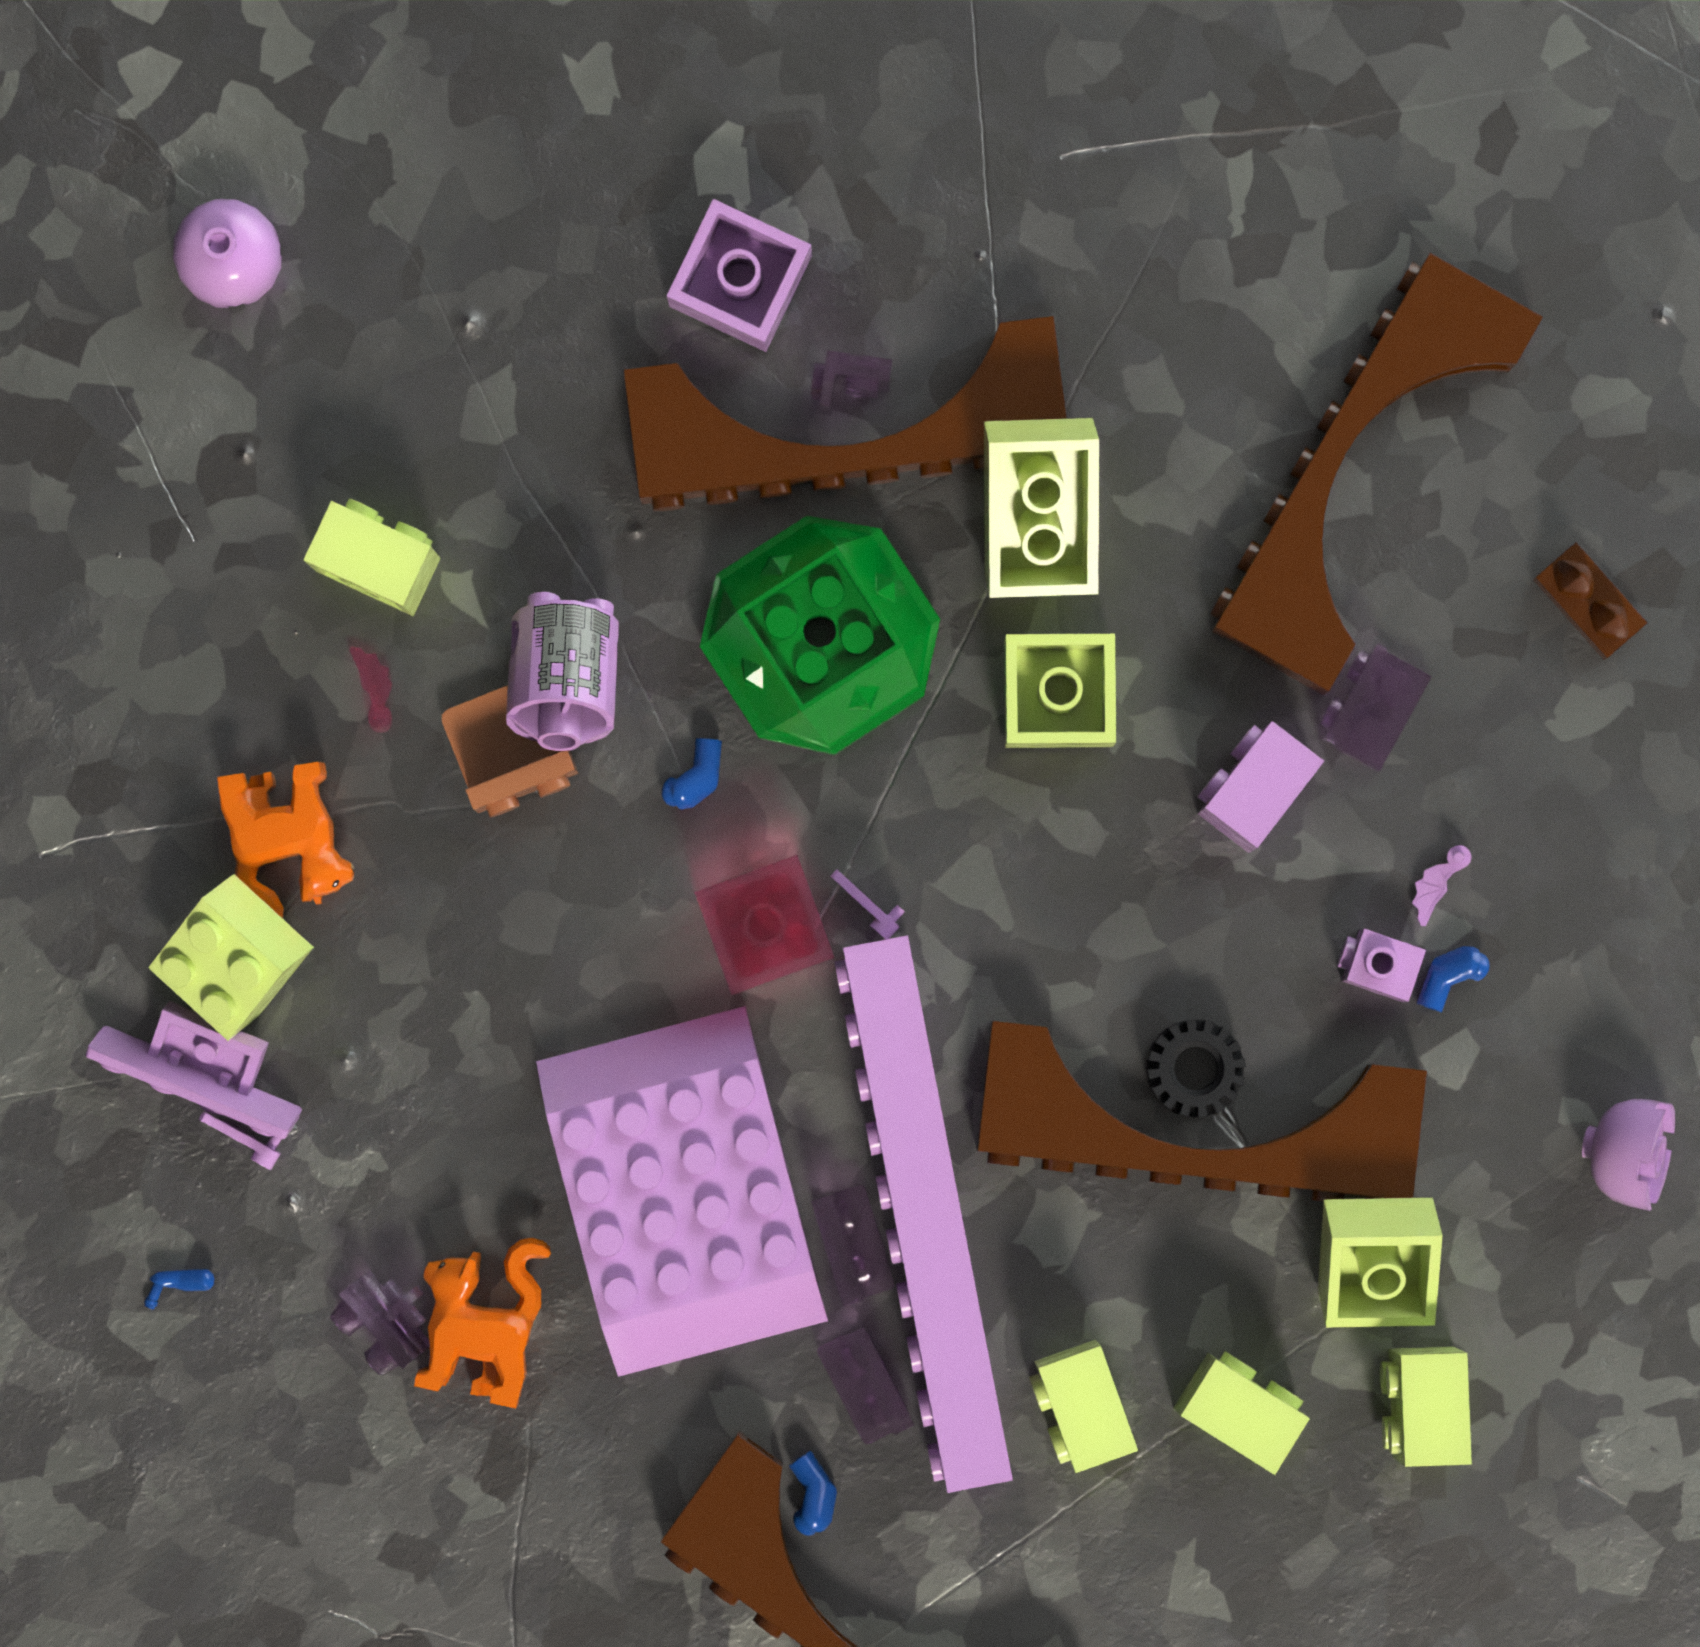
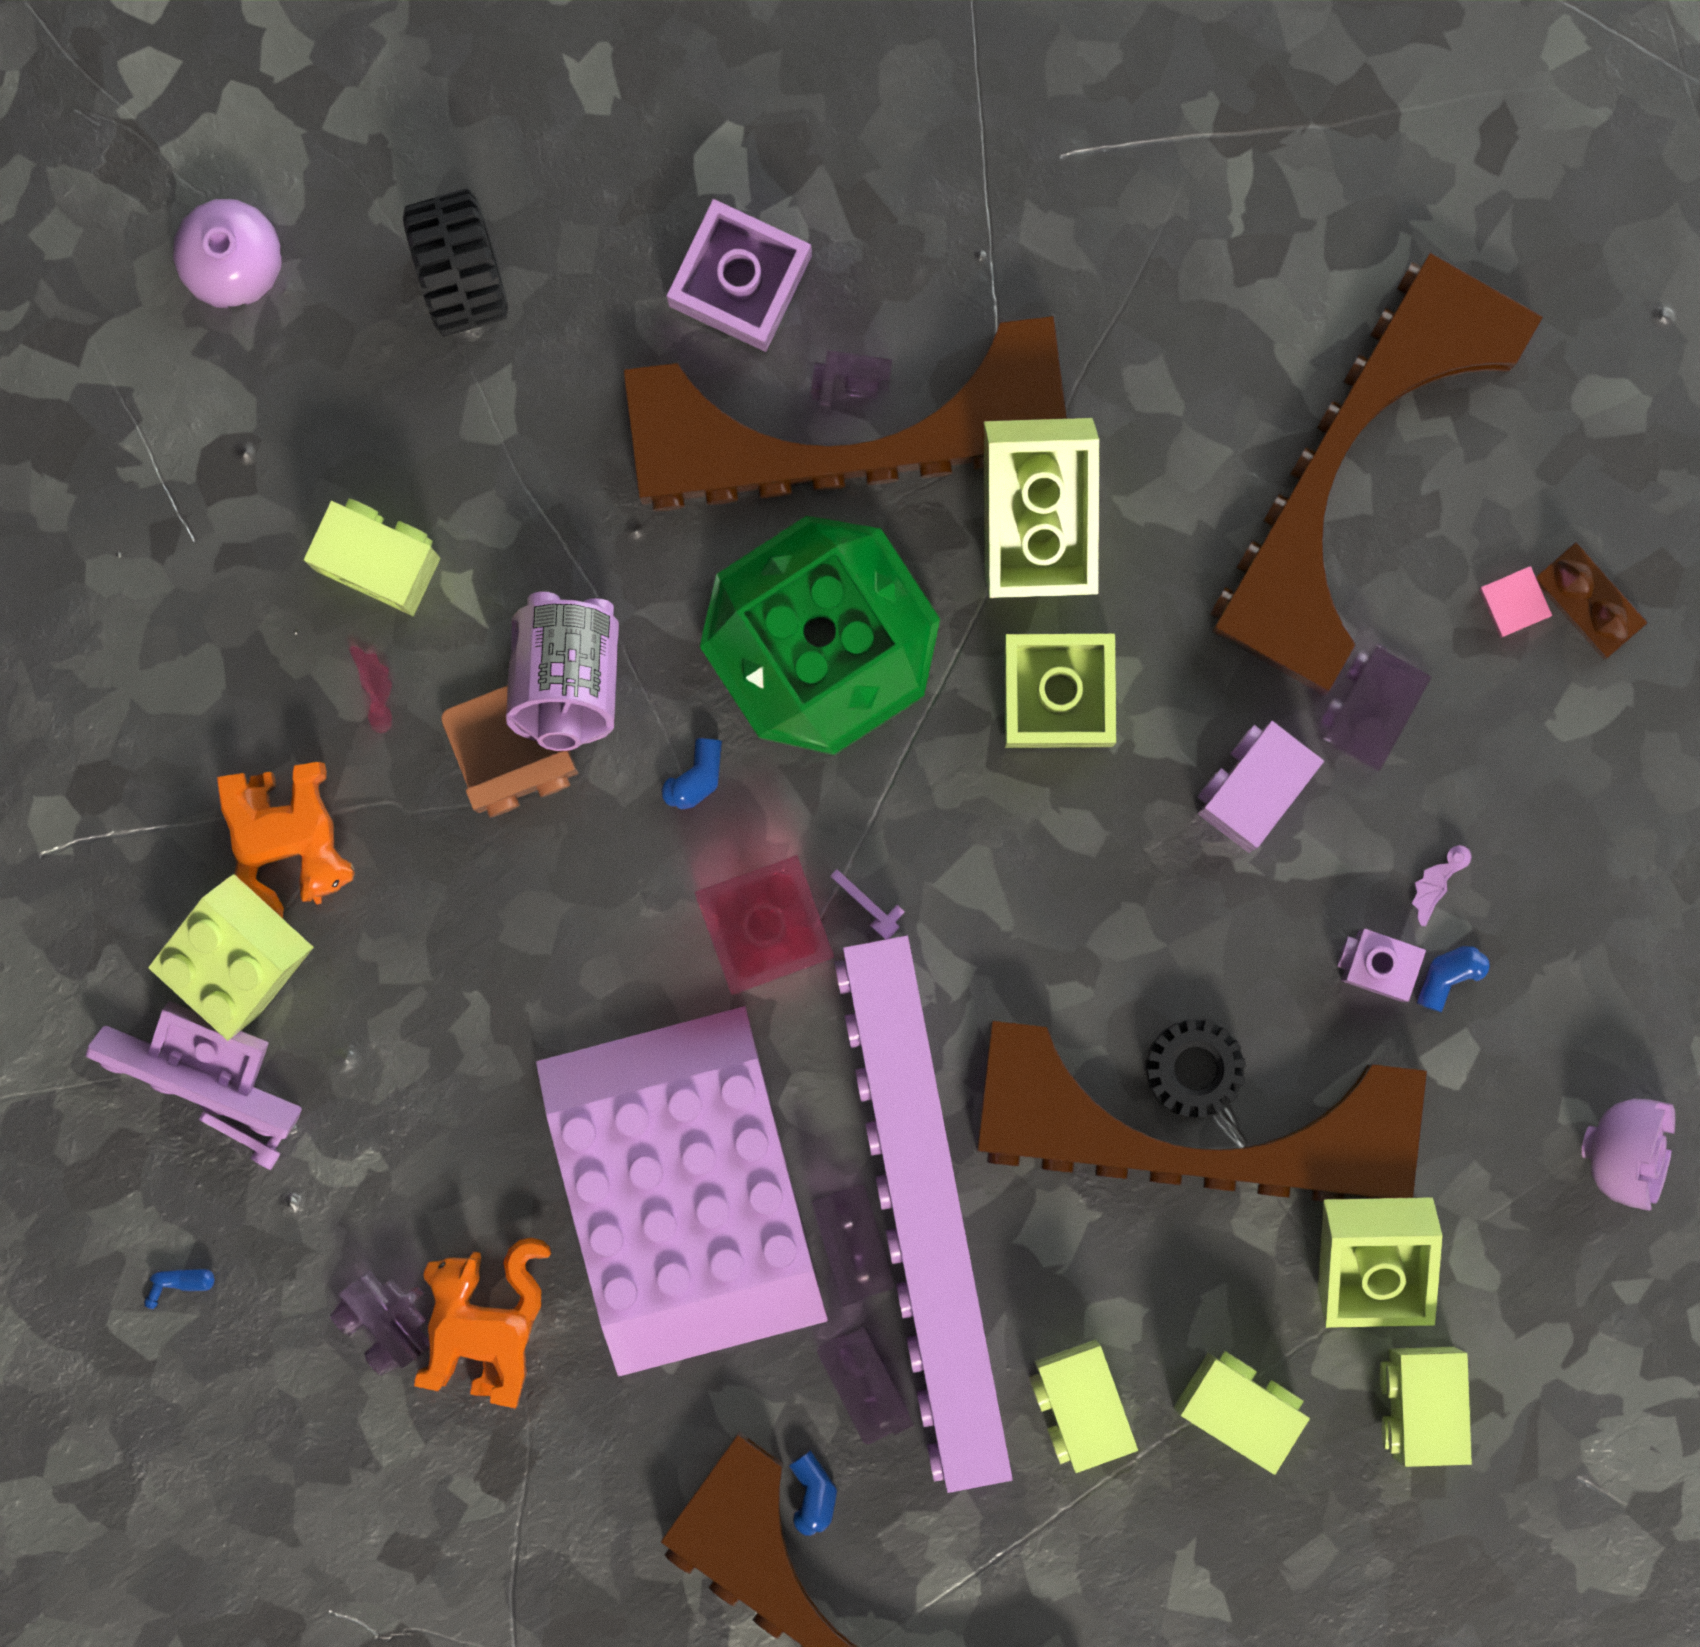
none -> black tyre [403,188,508,337]
none -> bright pink tile [1479,566,1552,638]

